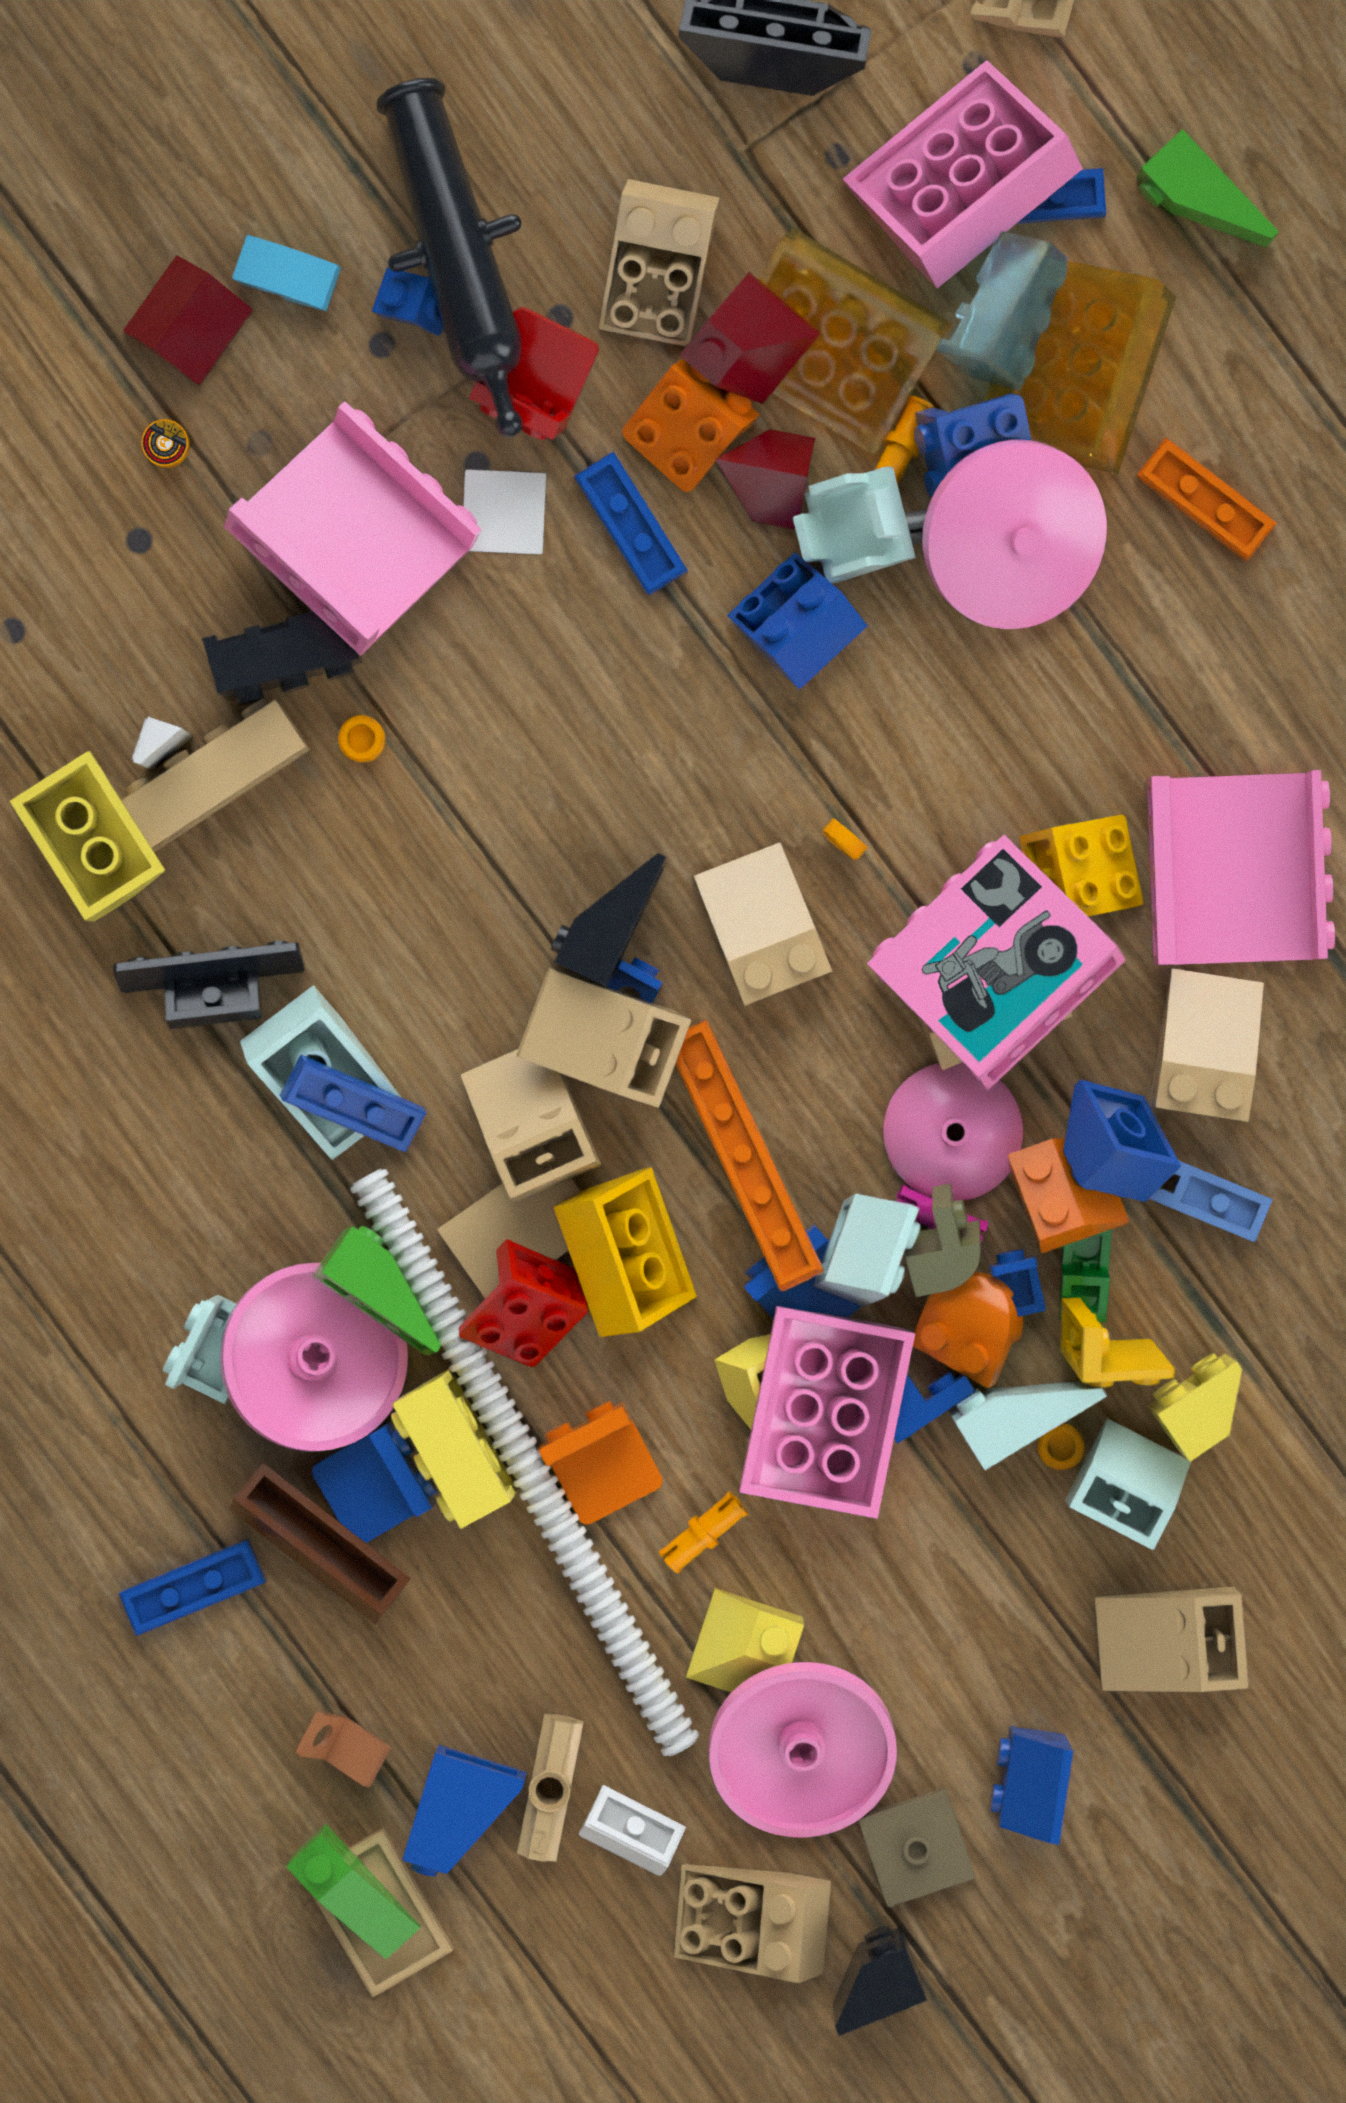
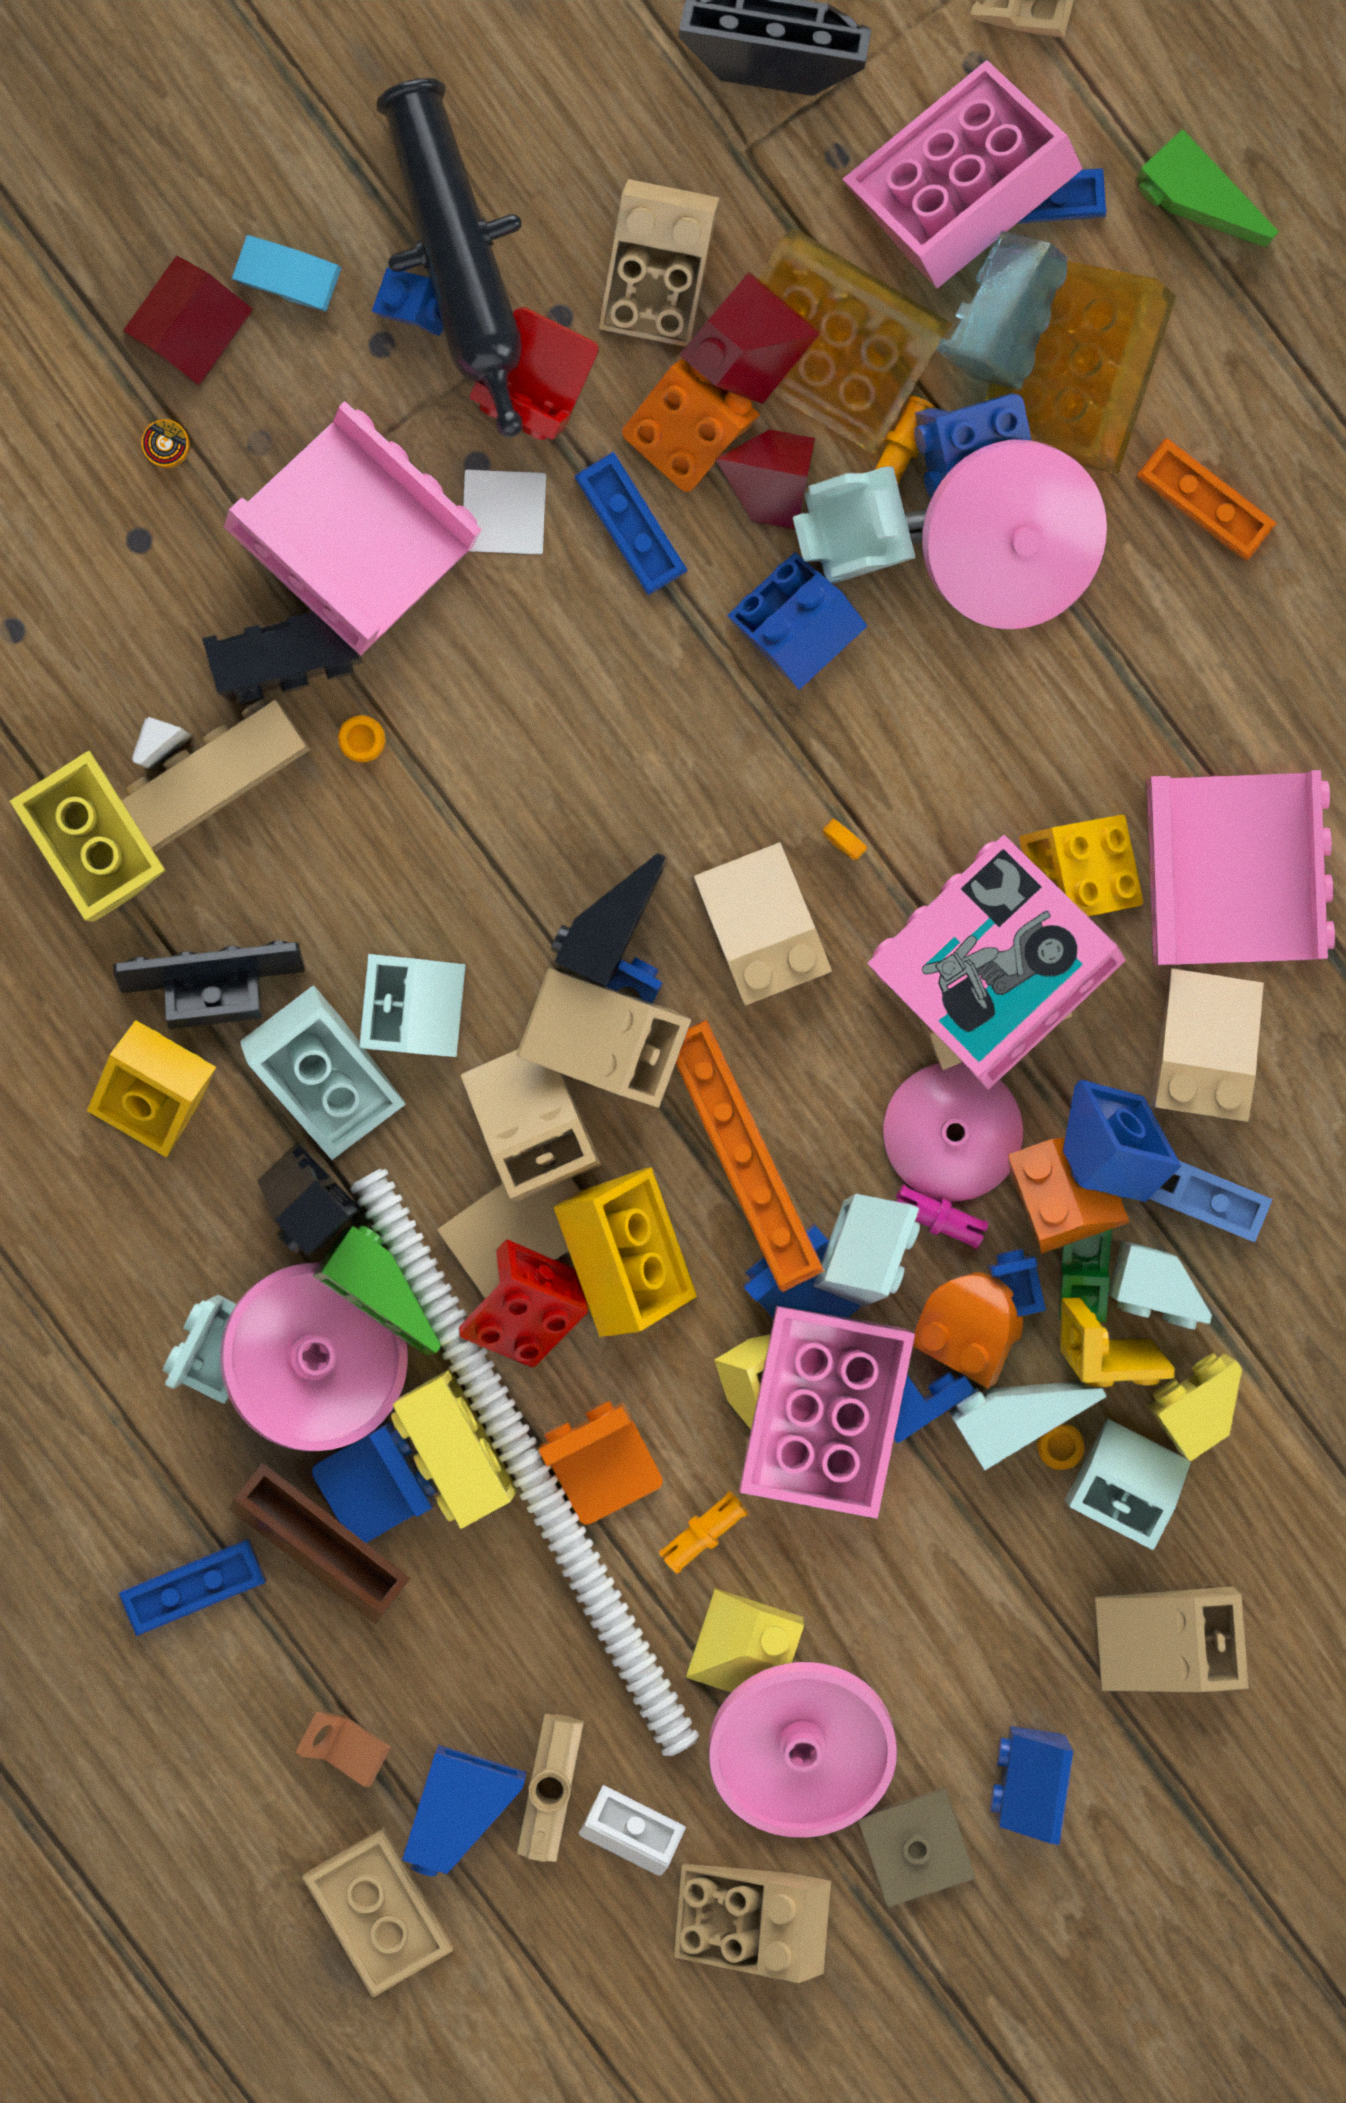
blue tile [280,1055,427,1153] -> none
bright green slope [286,1824,421,1959] -> none
black slope [832,1926,927,2036] -> none
olive brick [905,1183,981,1297] -> none
none -> yellow slope [87,1020,216,1158]
none -> black wedge [257,1142,362,1255]
none -> light aqua slope [359,954,466,1057]
none -> light aqua slope [1109,1240,1212,1329]

